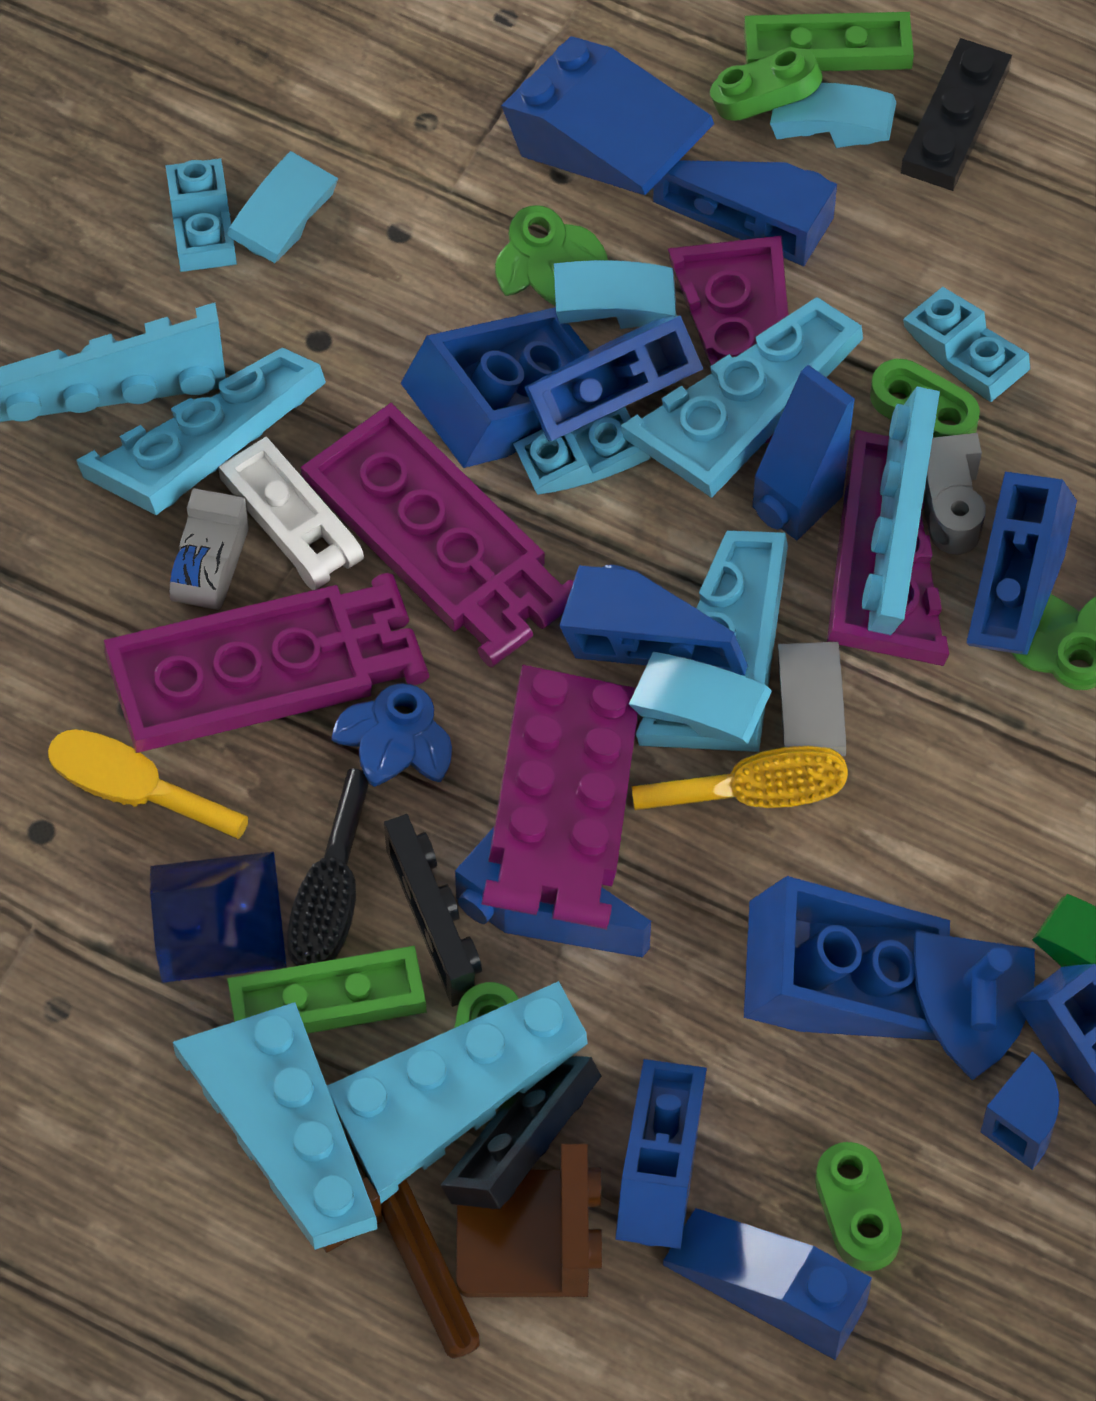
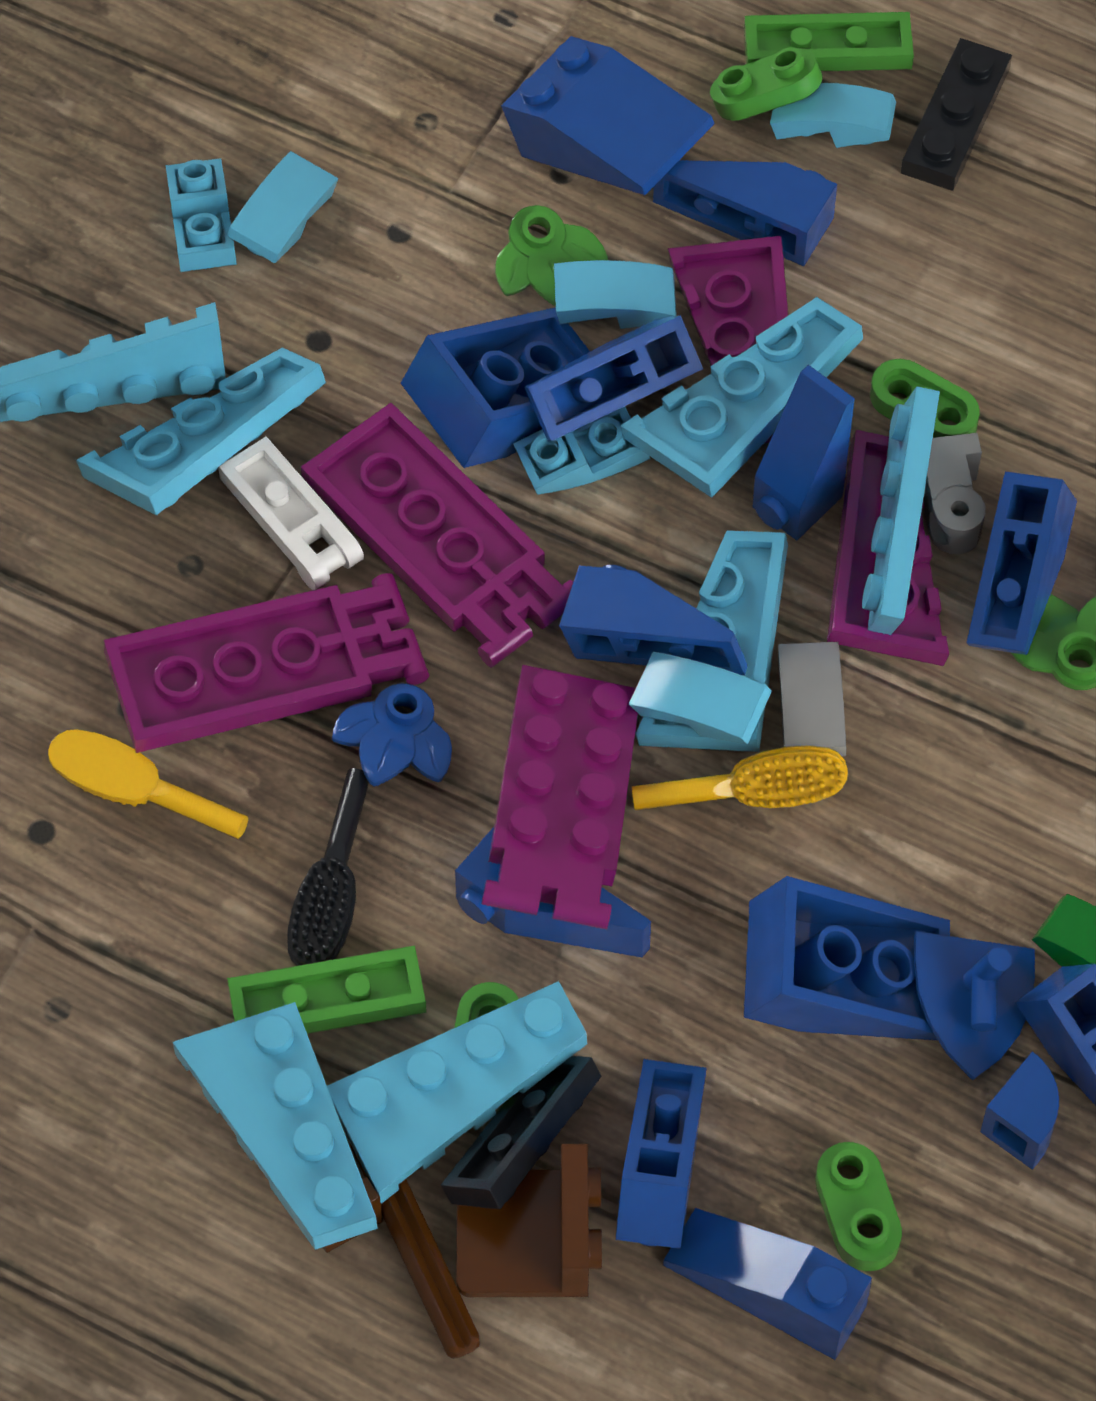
clear blue slope [150,852,287,983] -> none
light grey leg [169,488,249,610] -> none
black plate [384,814,482,1007] -> none
medium azure slope [903,287,1030,402] -> none

